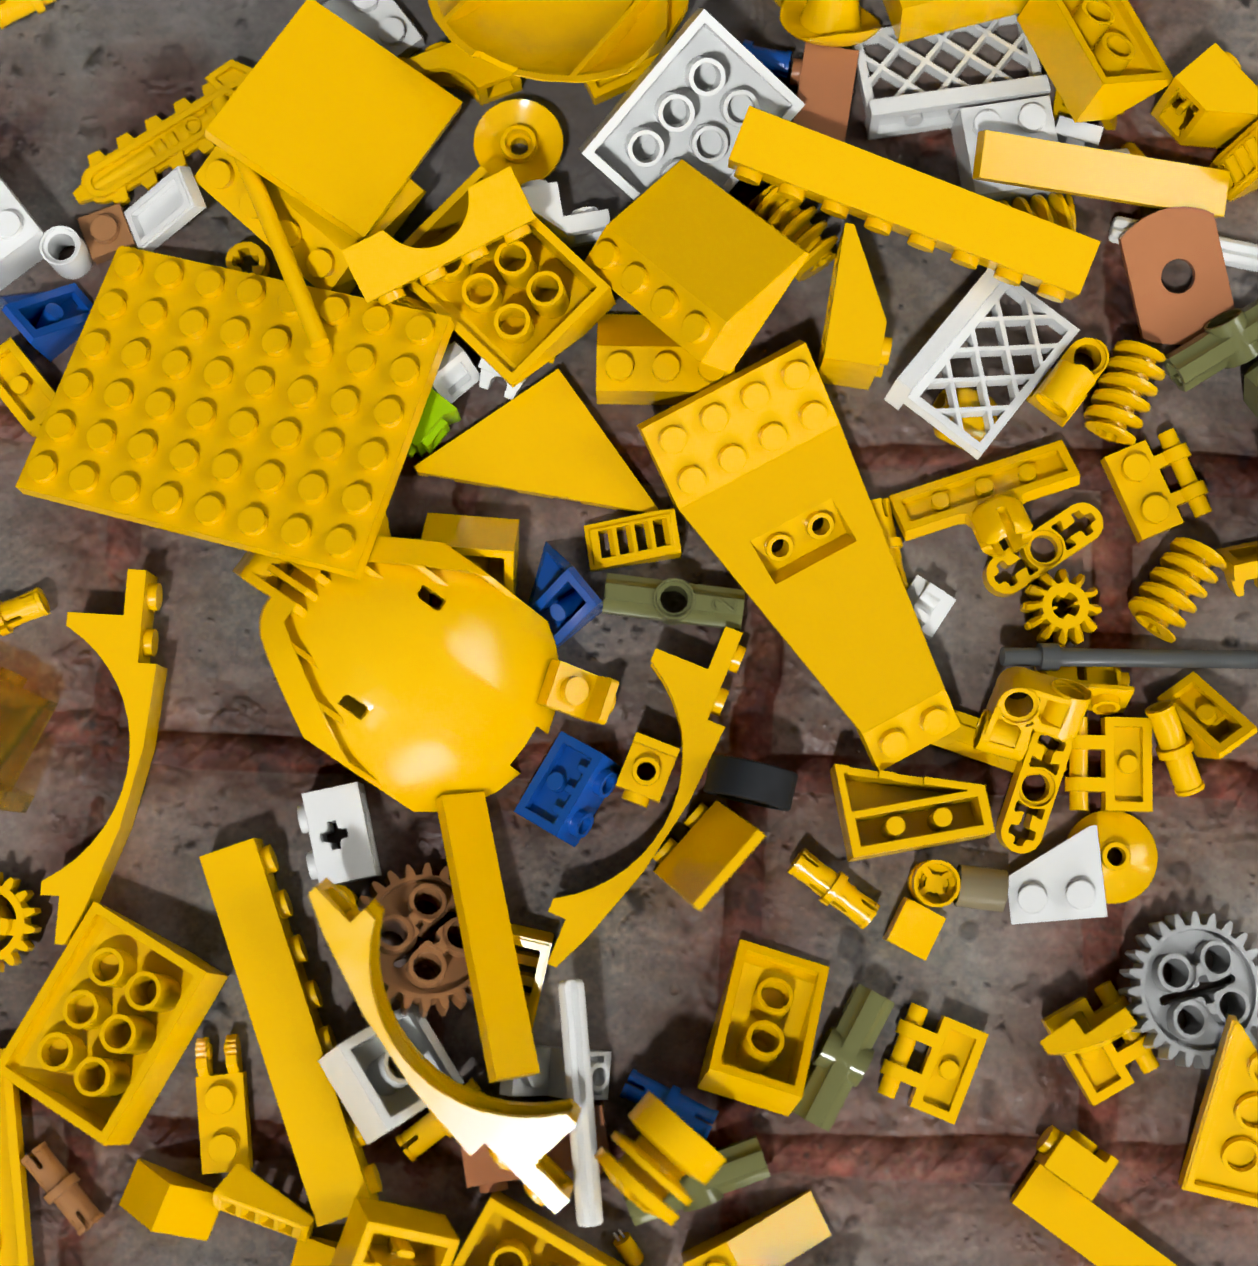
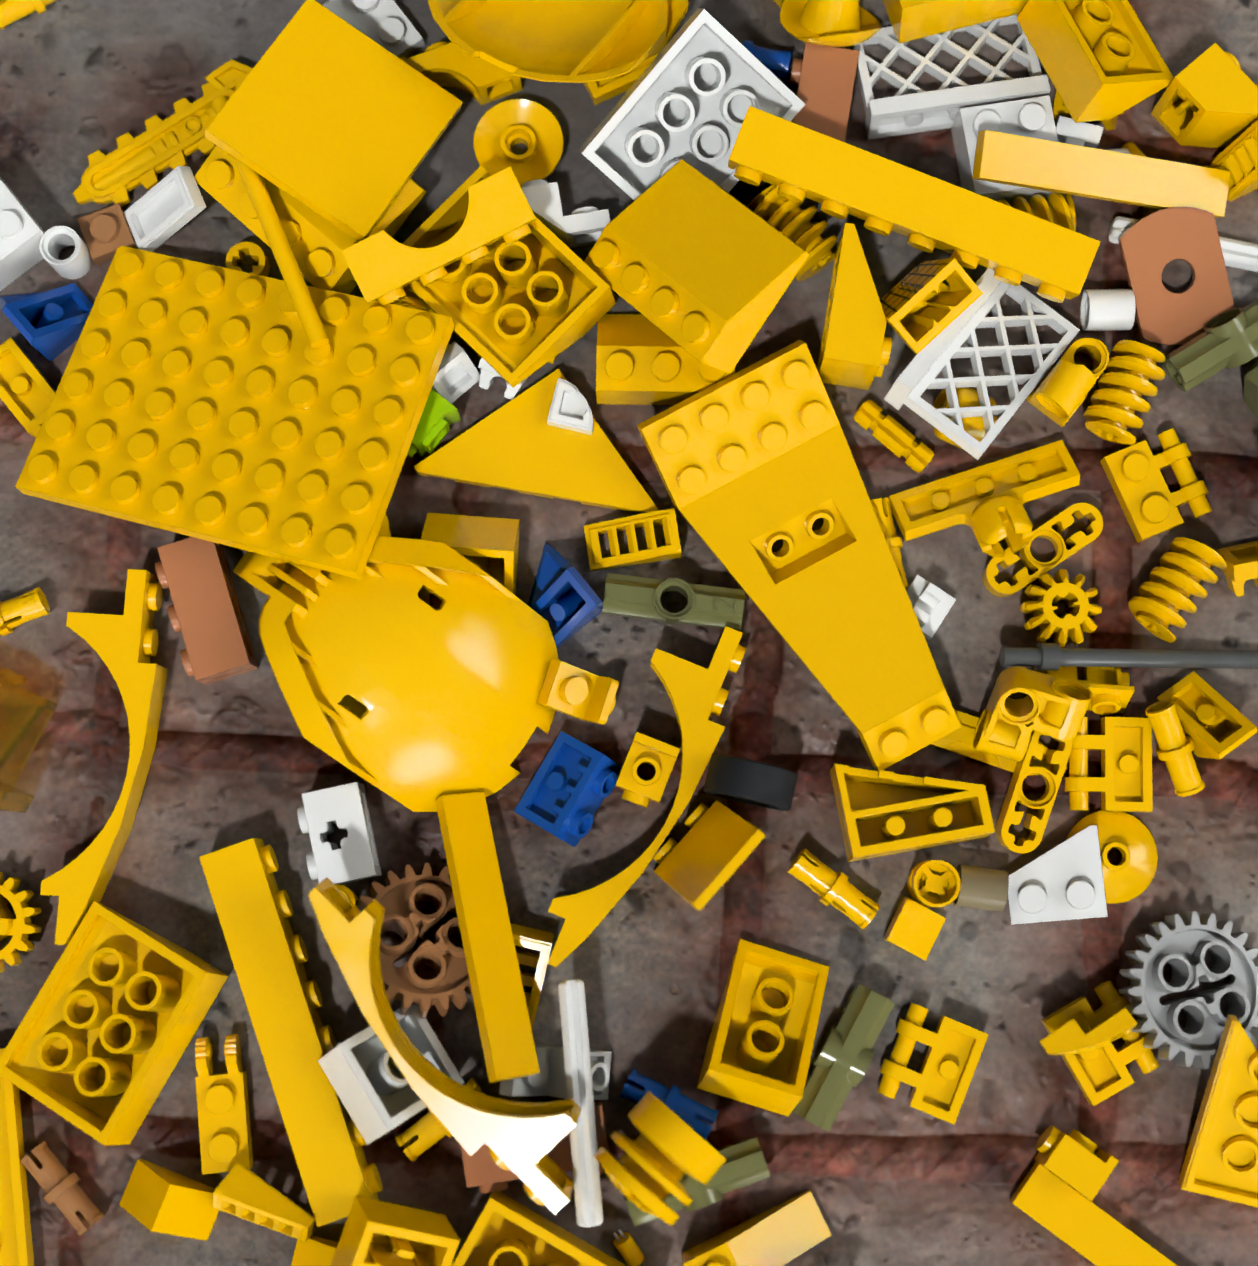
none -> nougat brick [155,537,259,685]
none -> white tile [547,378,593,435]
none -> yellow axle [854,399,934,473]
none -> yellow torso [880,258,983,354]
none -> white beam [1080,289,1135,331]

